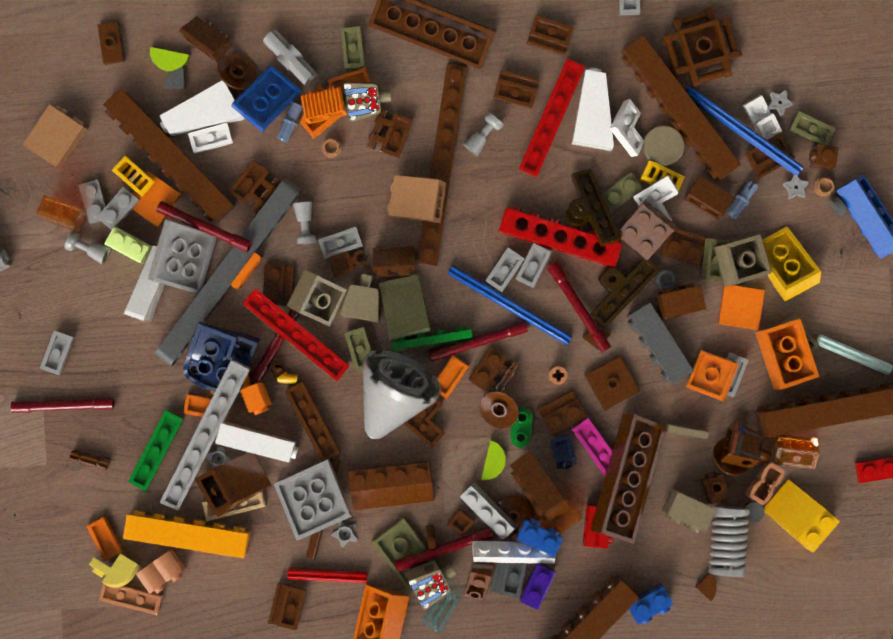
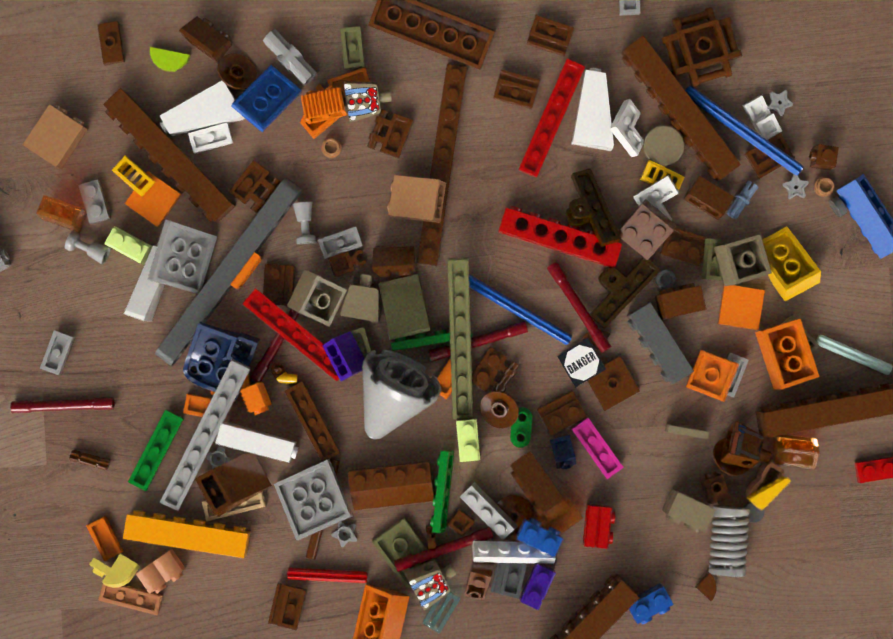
light grey plate [97,187,140,230] -> none
dark red piece [156,201,252,253] -> none
dark grey tile [164,68,185,90] -> none
sand blue axle [277,102,303,143] -> none
reddish brown plate [404,399,445,448] -> none
light grey piece [463,112,504,156] -> none
lime tile [481,440,506,480] -> none
light grey plate [486,248,525,292] -> none
light grey plate [515,243,551,288] -> none
nougat bush [548,366,567,385] -> none
reddish brown arch [590,413,666,544] -> none
olive plate [602,173,643,213] -> none
yellow slope [763,479,840,552] -> none
olive plate [789,111,835,145] -> none
none -> dark purple brick [322,331,365,381]
none -> green plate [430,450,455,533]
none -> olive tile [447,257,473,419]
none -> yellowish green brick [456,418,480,462]
none -> sticker [557,338,606,388]
none -> yellow slope [747,476,791,510]

